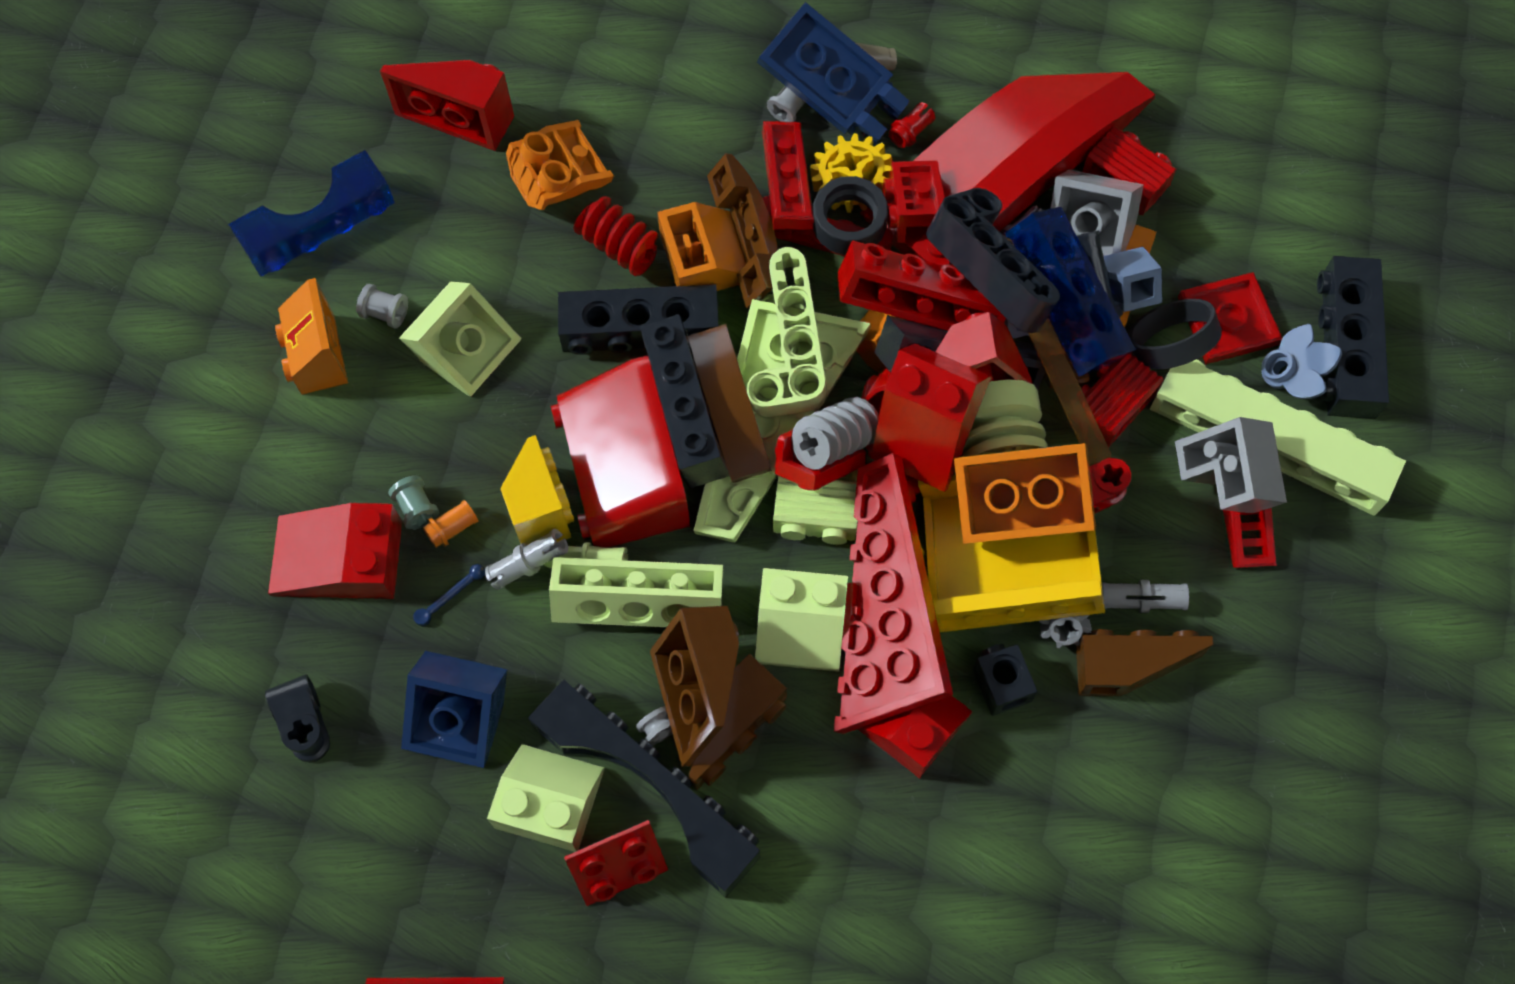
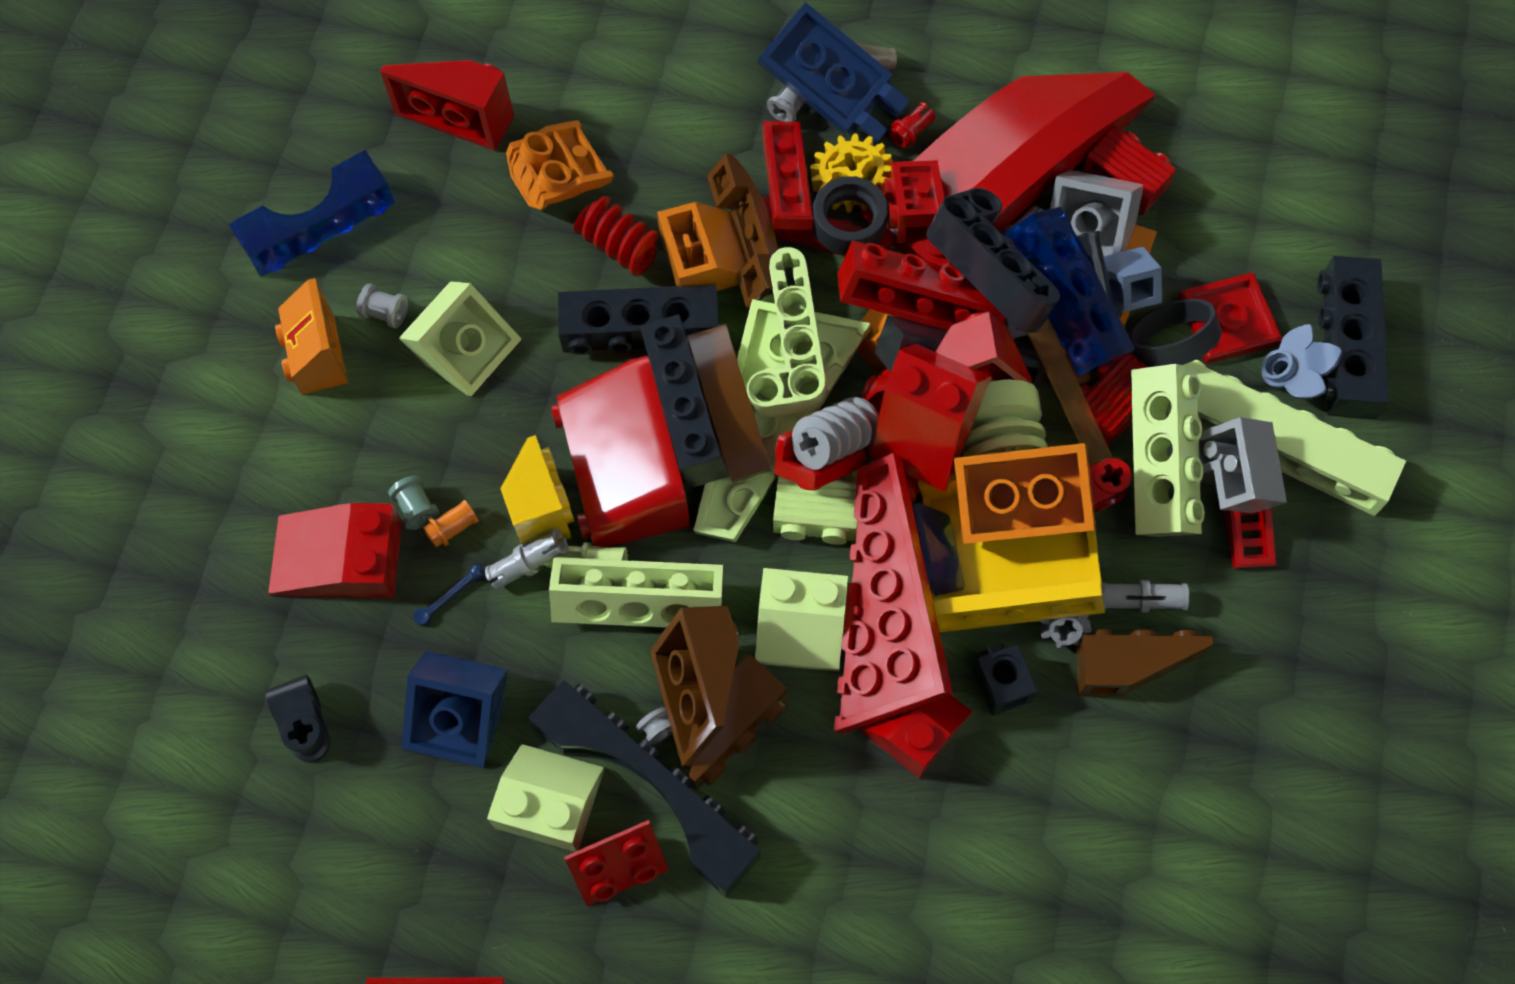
none -> clear blue slope [913,503,965,596]
none -> yellowish green brick [1131,364,1205,537]

